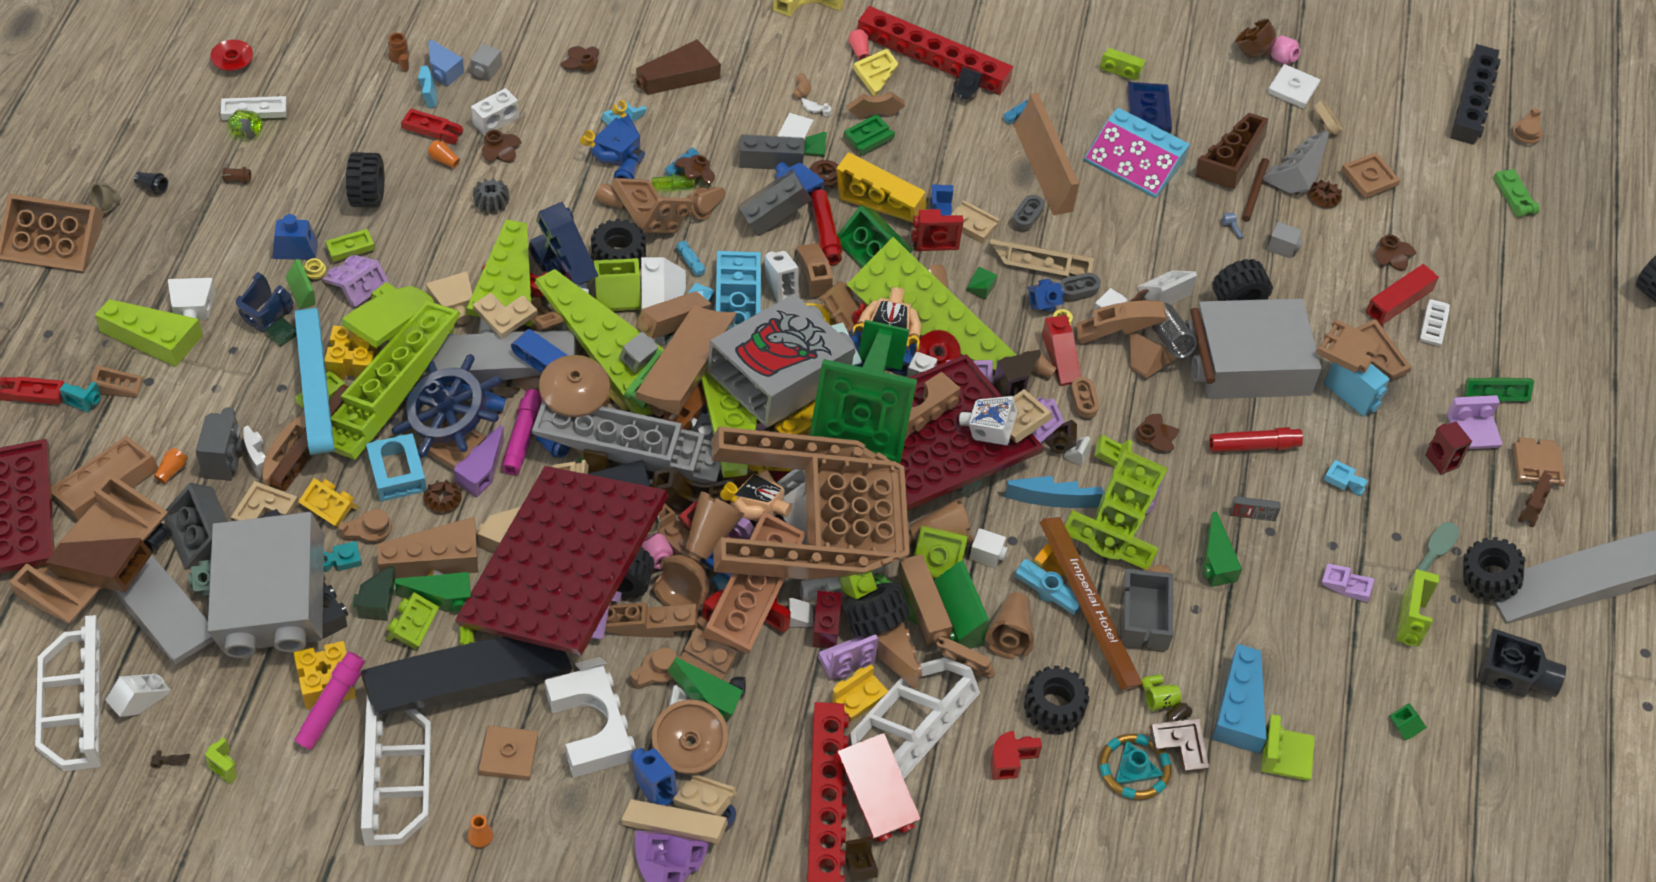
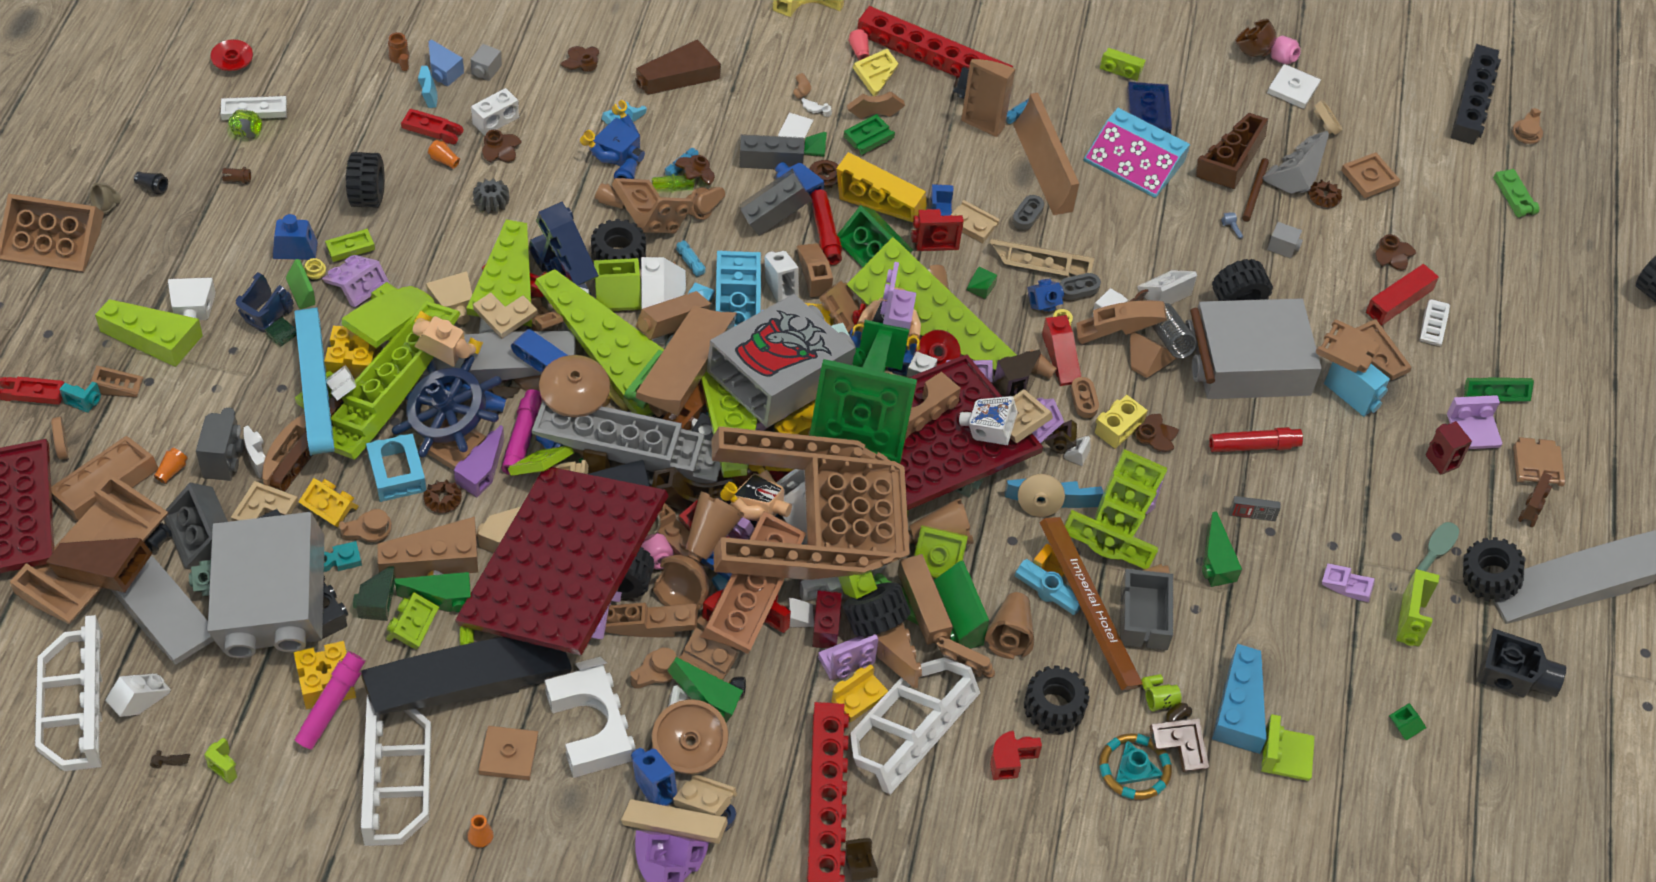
light grey brick [619,332,658,373] -> none
panel [833,733,920,843] -> none
white brick [969,528,1008,568] -> none
lime bracket [1094,435,1133,467] -> none
medium azure plate [1324,460,1368,496] -> none
none -> medium nougat tile [51,417,69,460]
none -> white slope [326,365,356,400]
none -> light nougat torso [413,310,483,367]
none -> lime plate [508,446,574,476]
none -> green tile [852,348,867,367]
none -> lavender bracket [880,262,916,329]
none -> medium nougat slope [961,59,1015,137]
none -> tan dish [1018,474,1065,517]
none -> light yellow brick [1095,395,1148,449]

